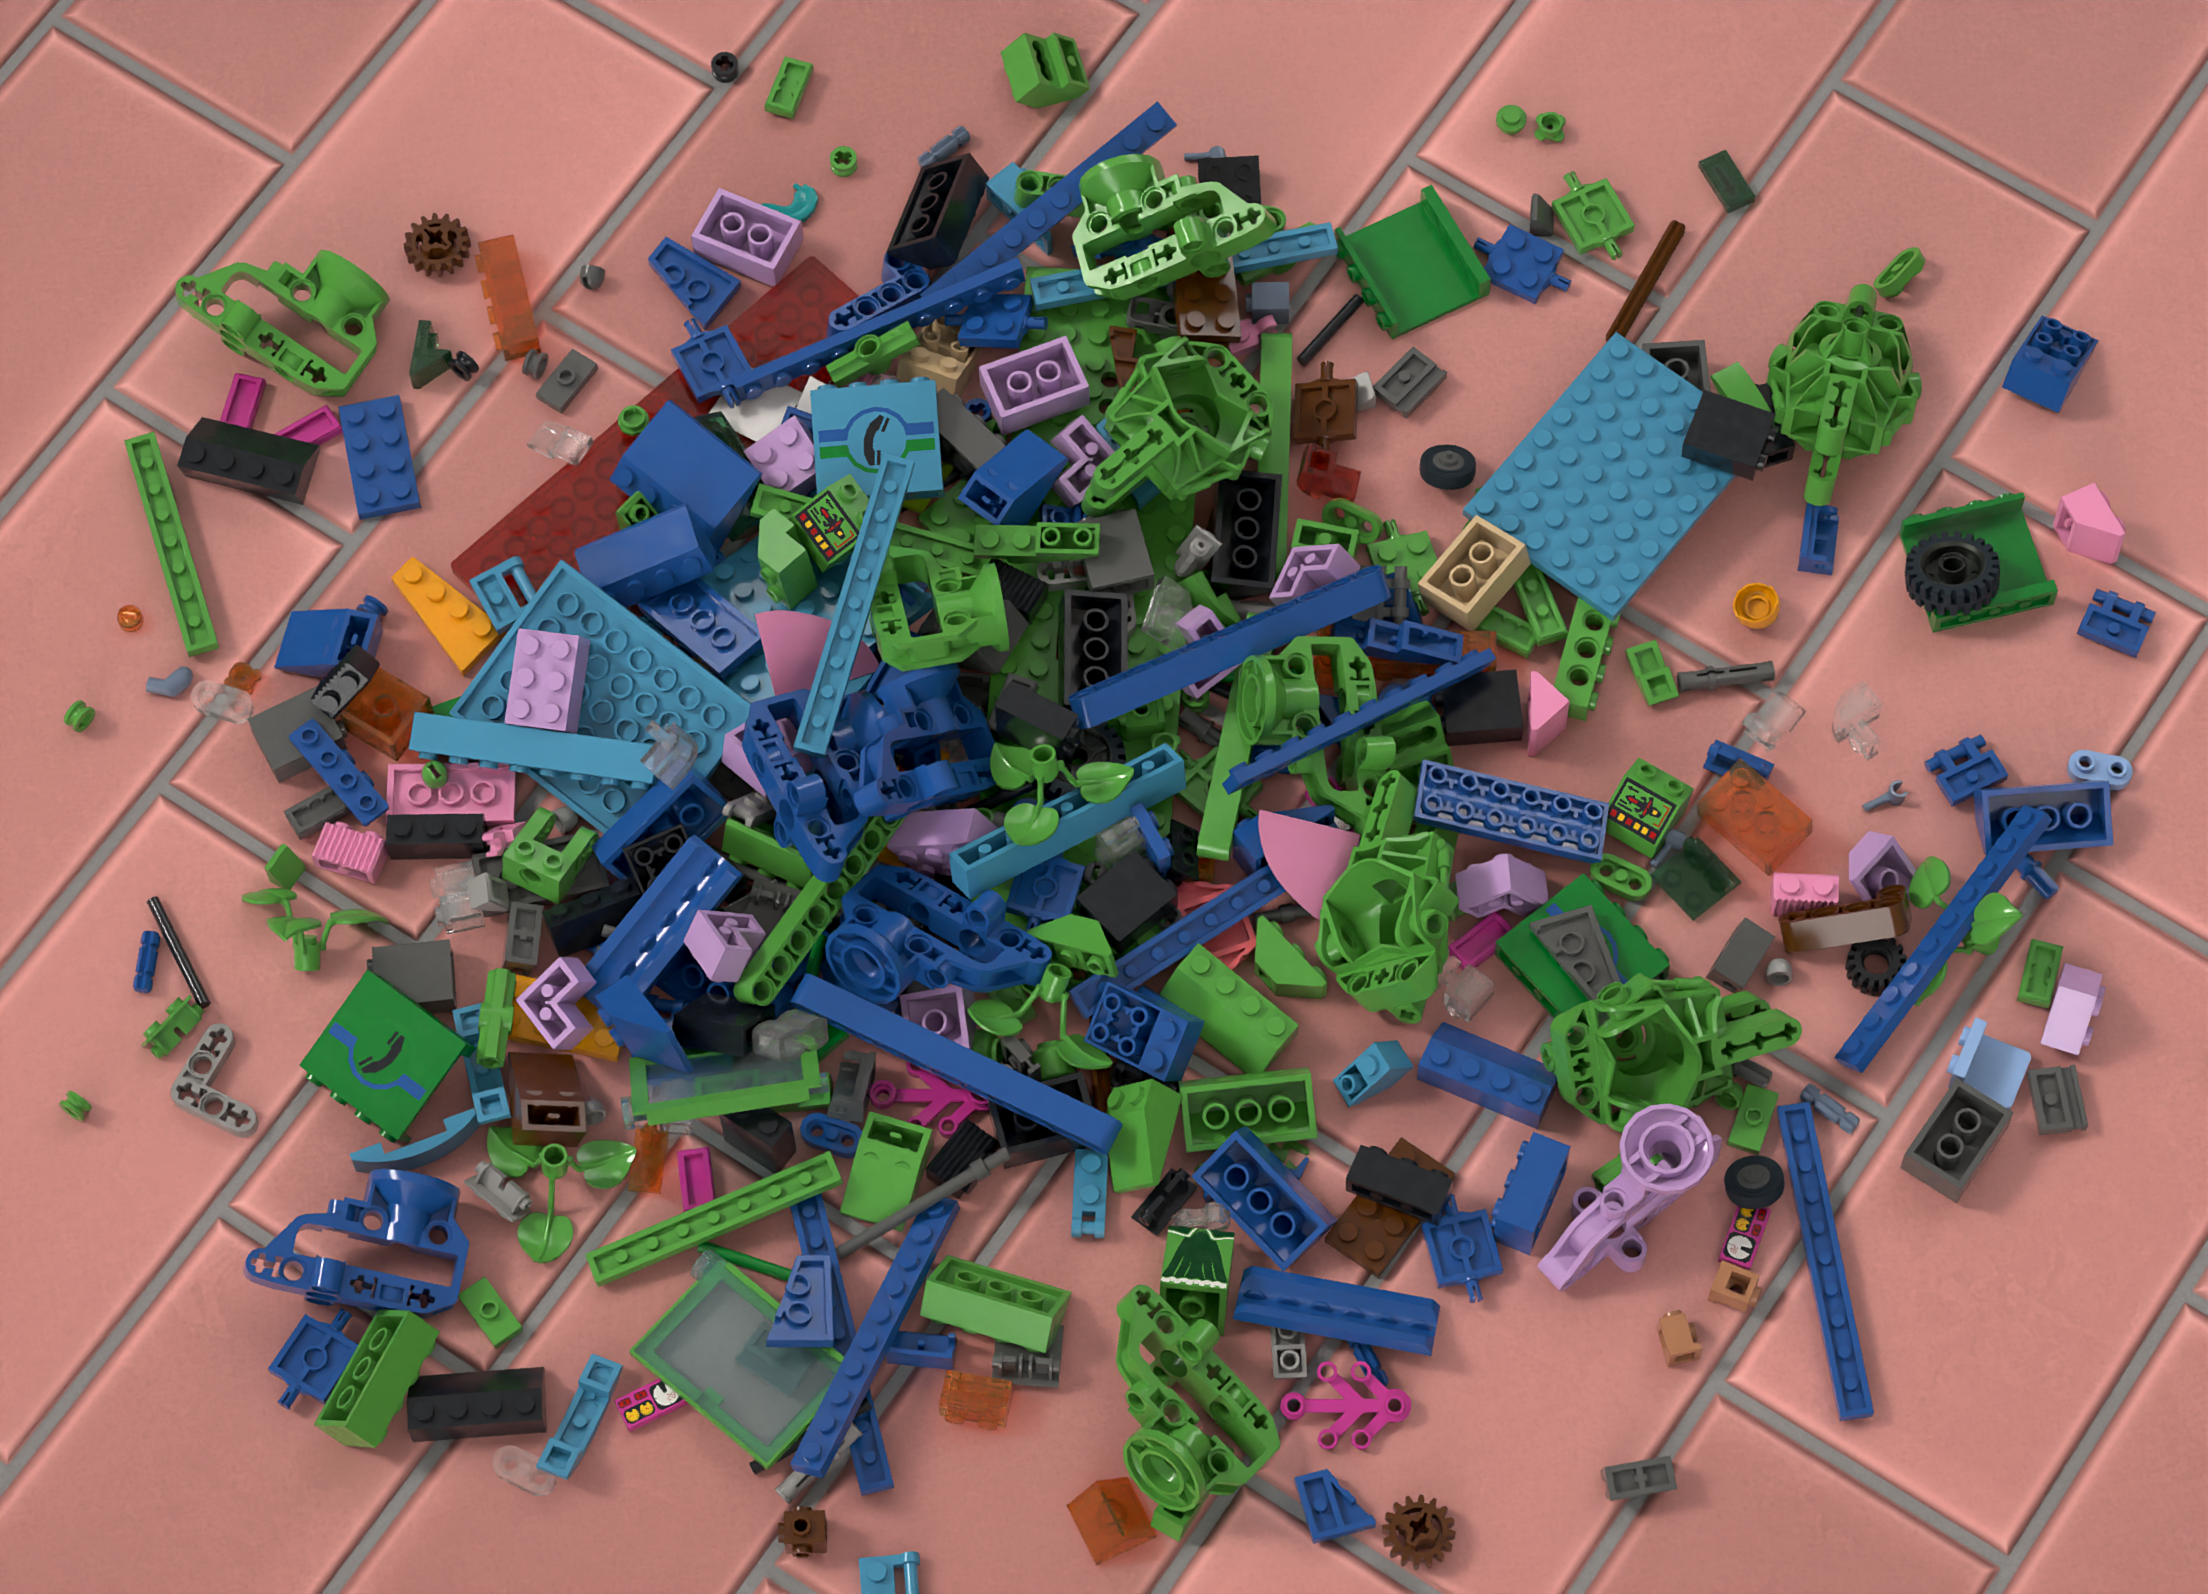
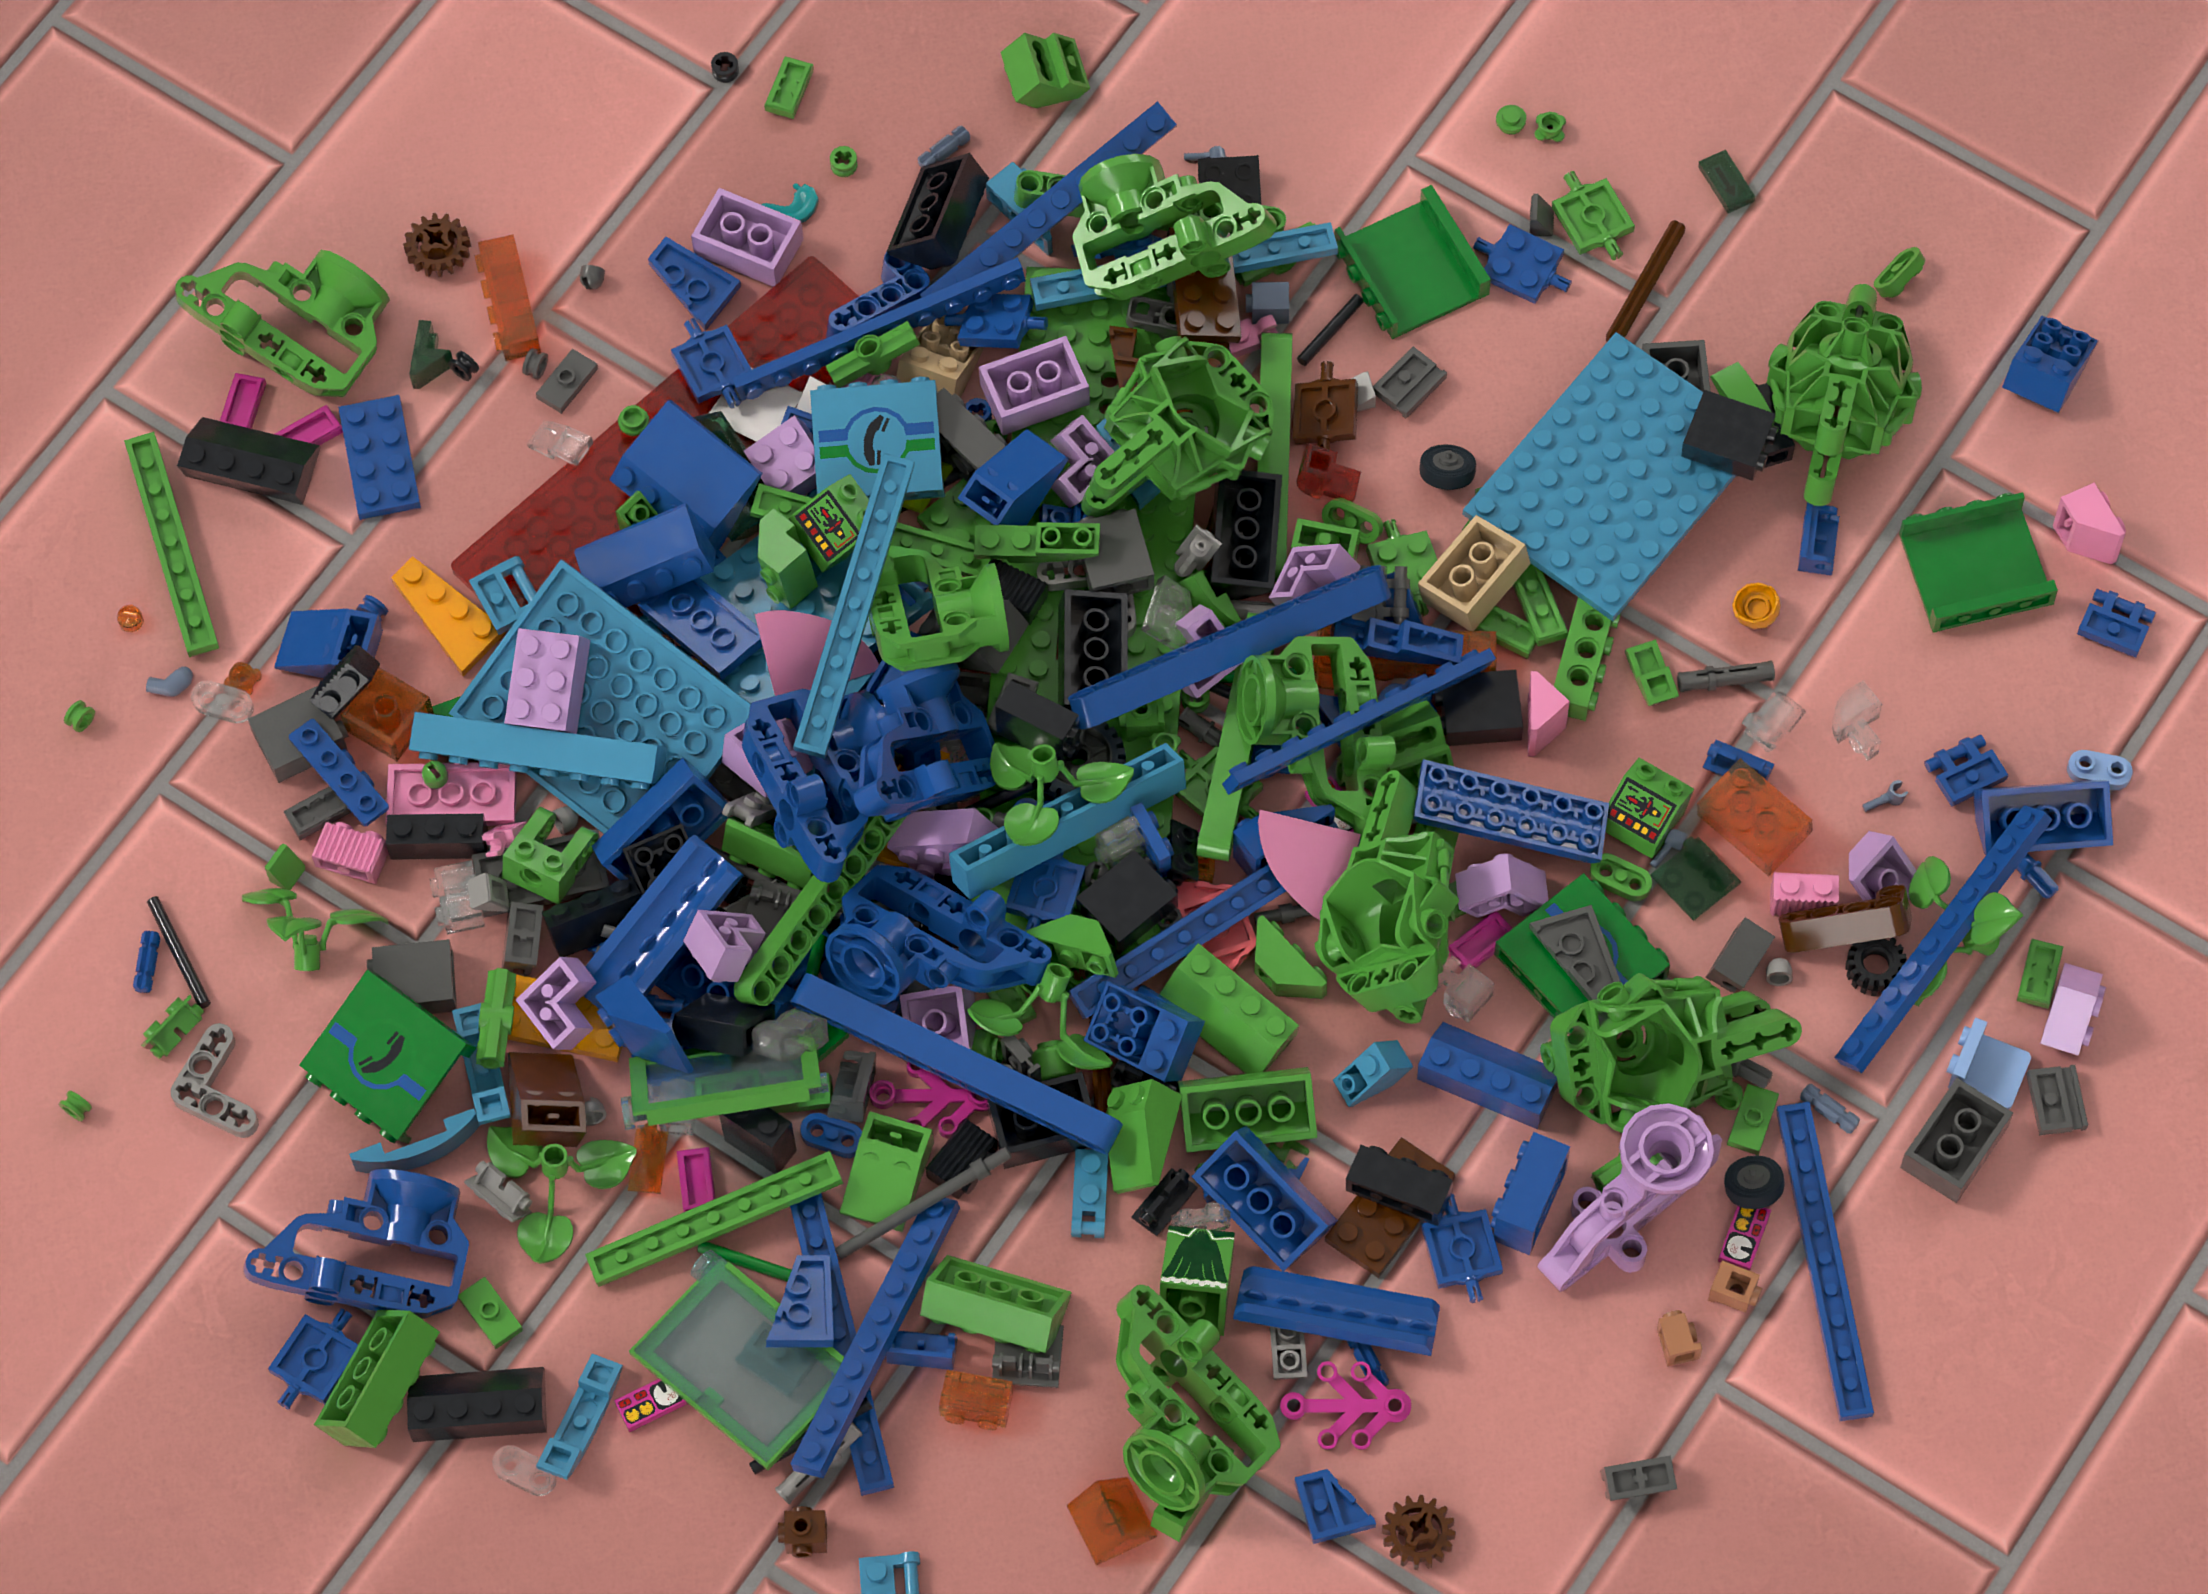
clear brick [640,720,698,790] -> none
black wheel [1905,531,2000,616] -> none

